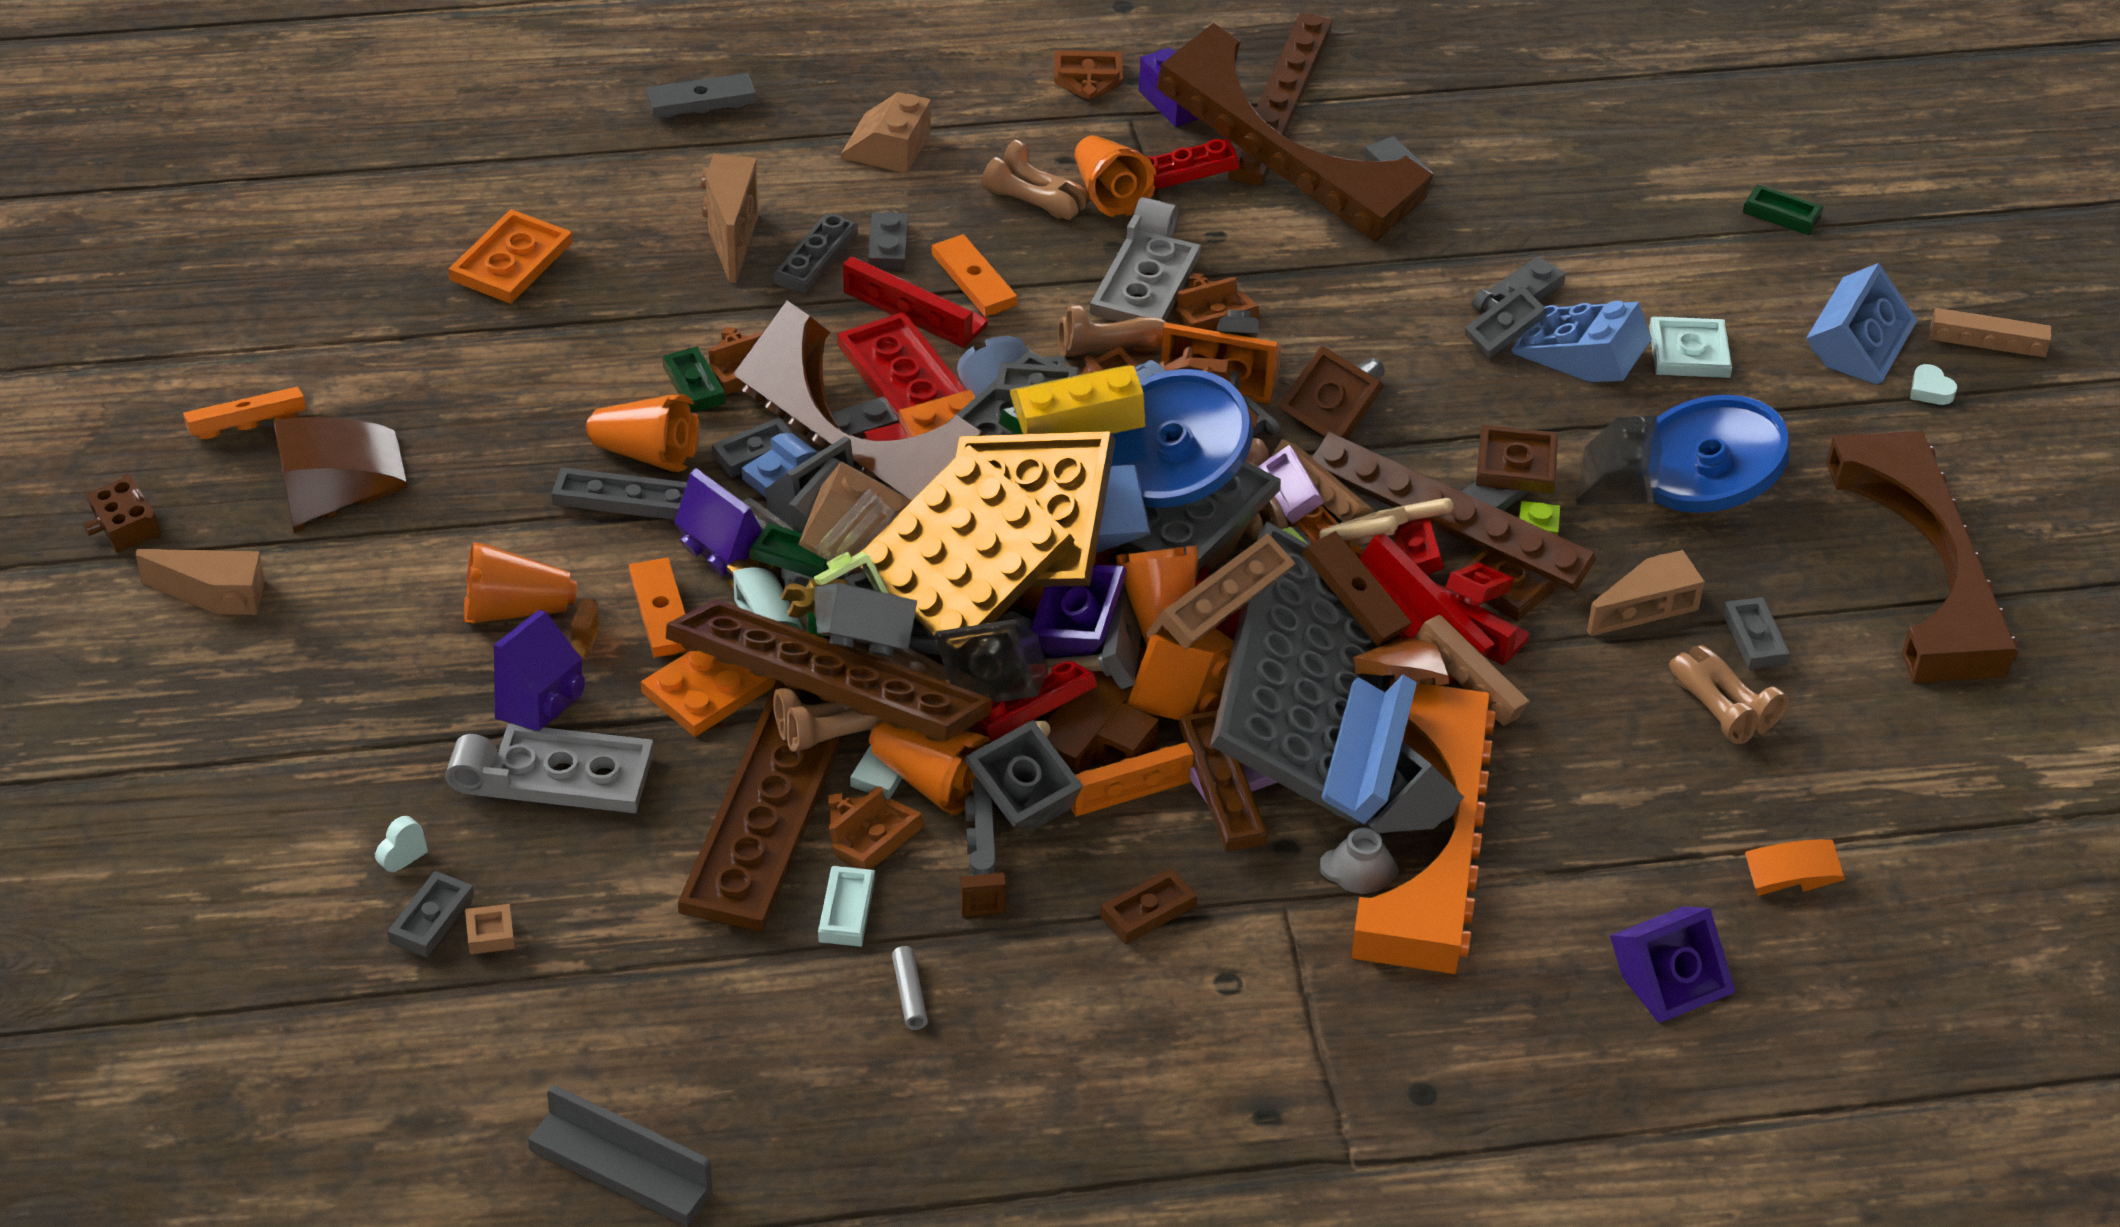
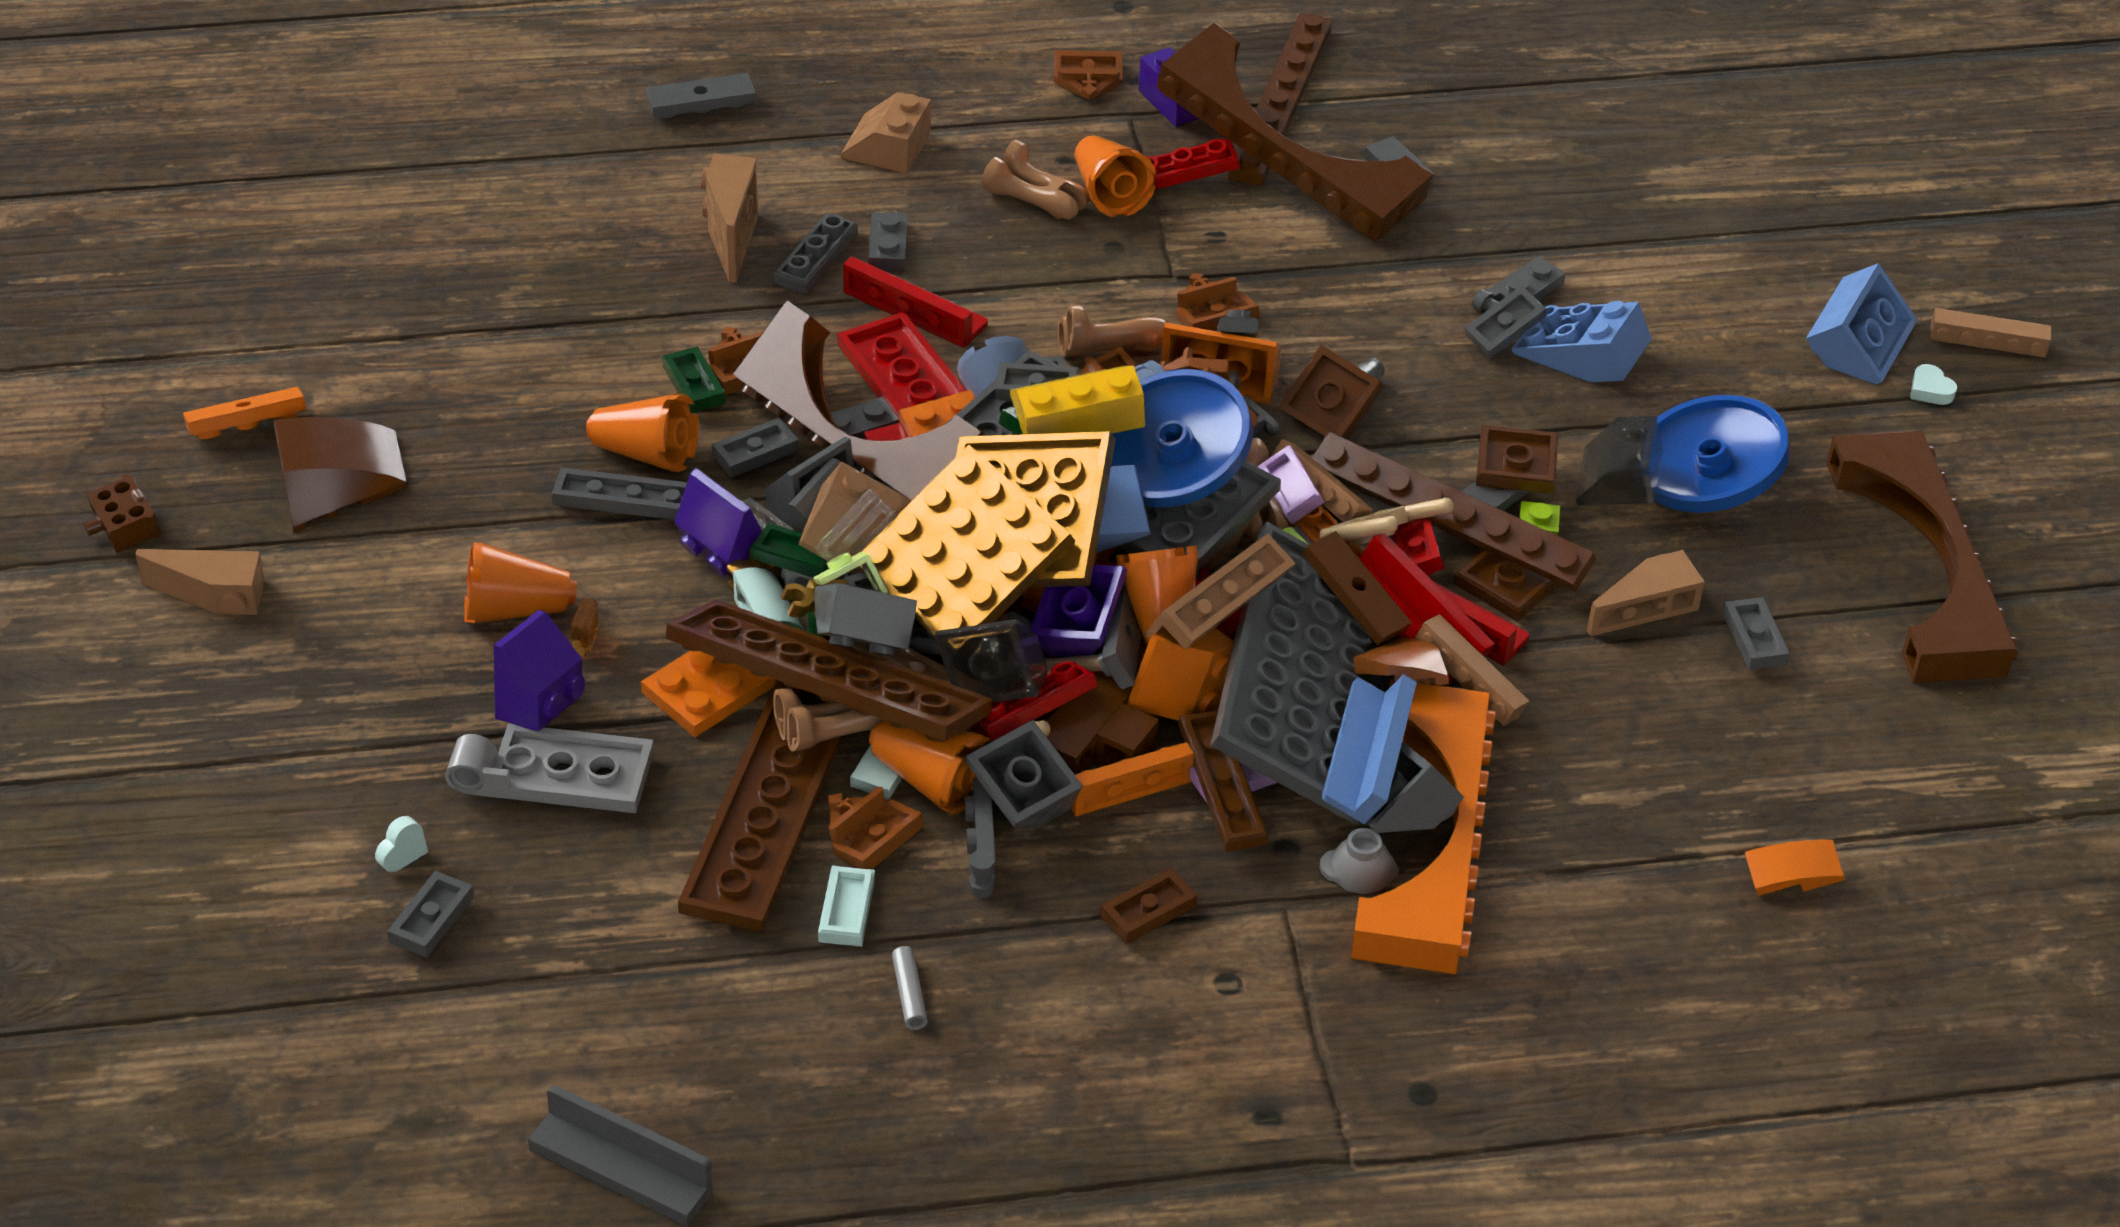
orange plate [448,209,573,304] -> none
medium nougat plate [465,904,515,954] -> none
orange tile [629,557,689,658] -> none
medium blue brick [742,433,818,497] -> none
orange tile [932,234,1017,317] -> none
reddish brown tile [960,872,1006,917] -> none
light grey hinge [1090,197,1201,322] -> none
red plate [1445,562,1514,605] -> none
dark purple slope [1610,906,1736,1022] -> none
light aqua tile [1649,317,1732,378] -> none
medium nougat piece [1669,645,1789,744] -> none
dark green tile [1742,184,1824,235] -> none

